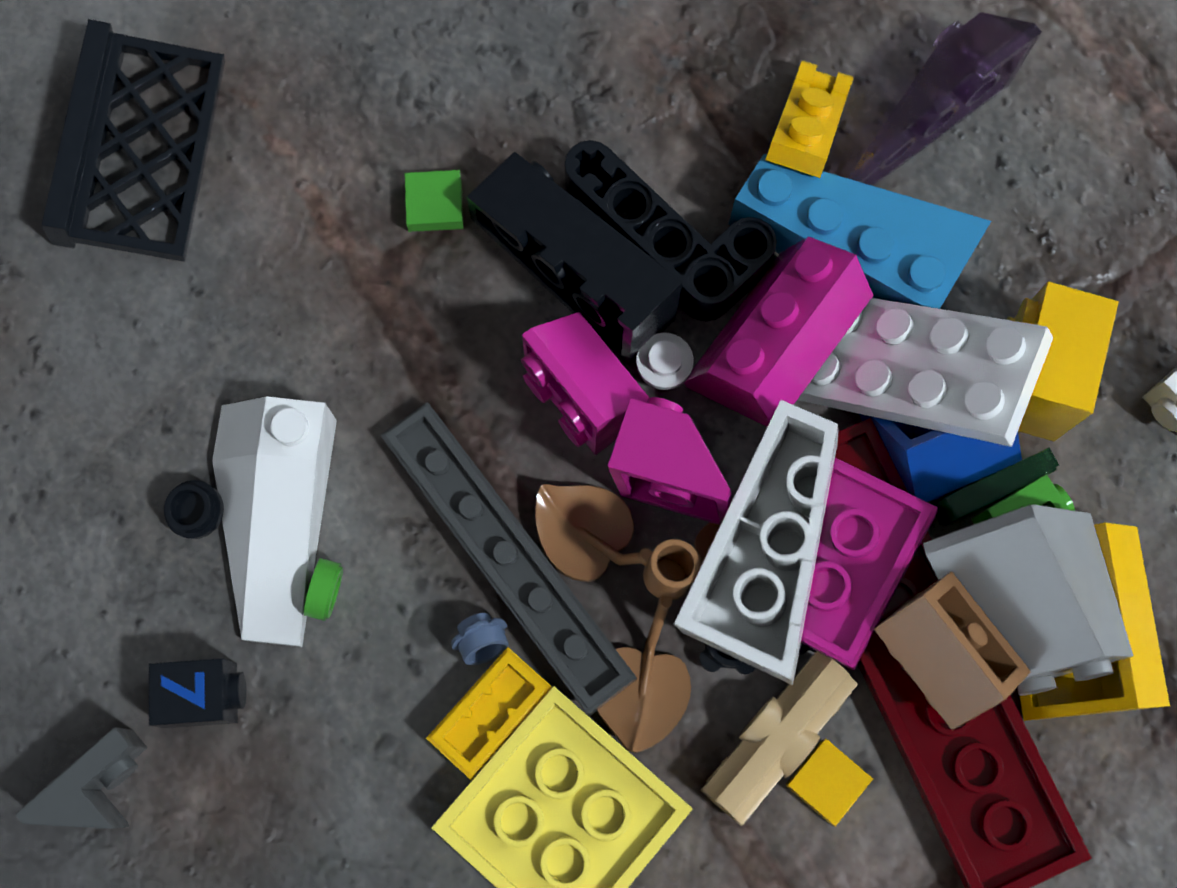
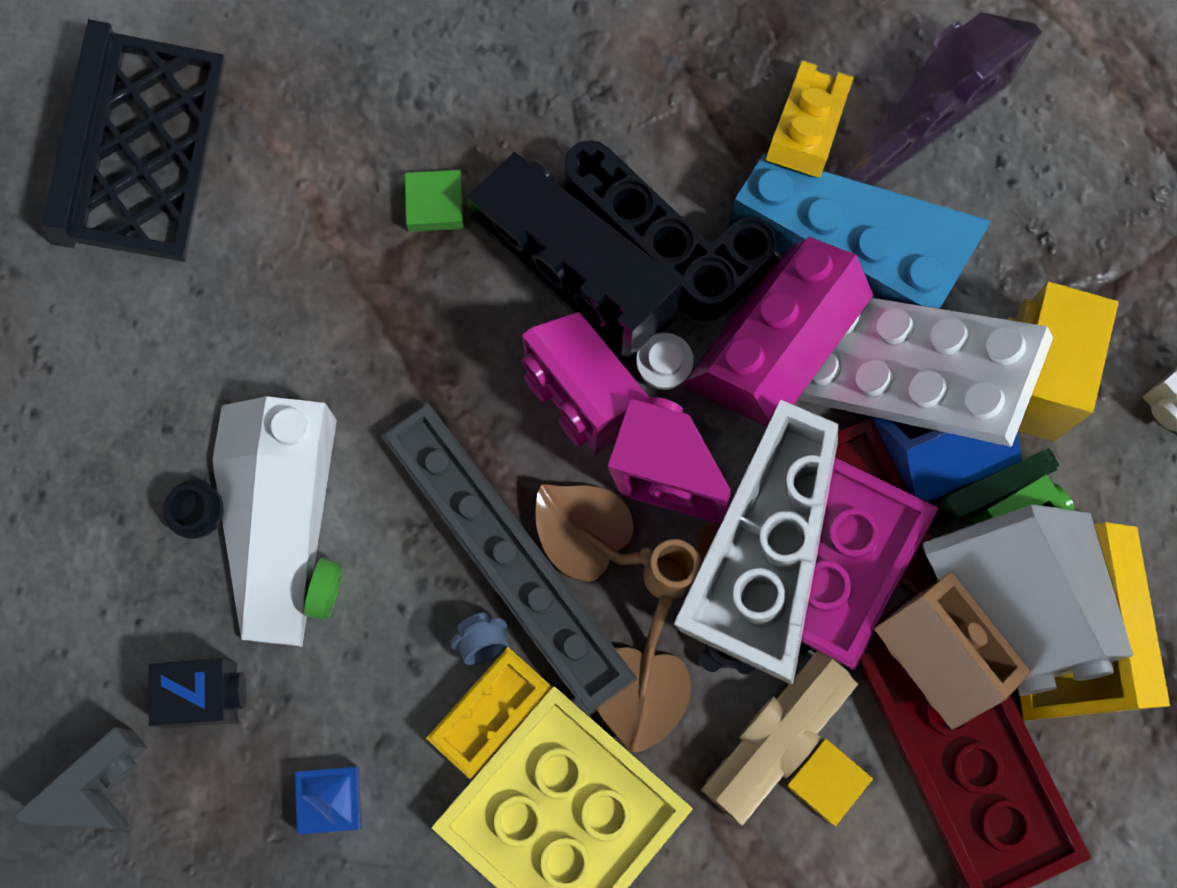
none -> blue tile [295,767,362,835]

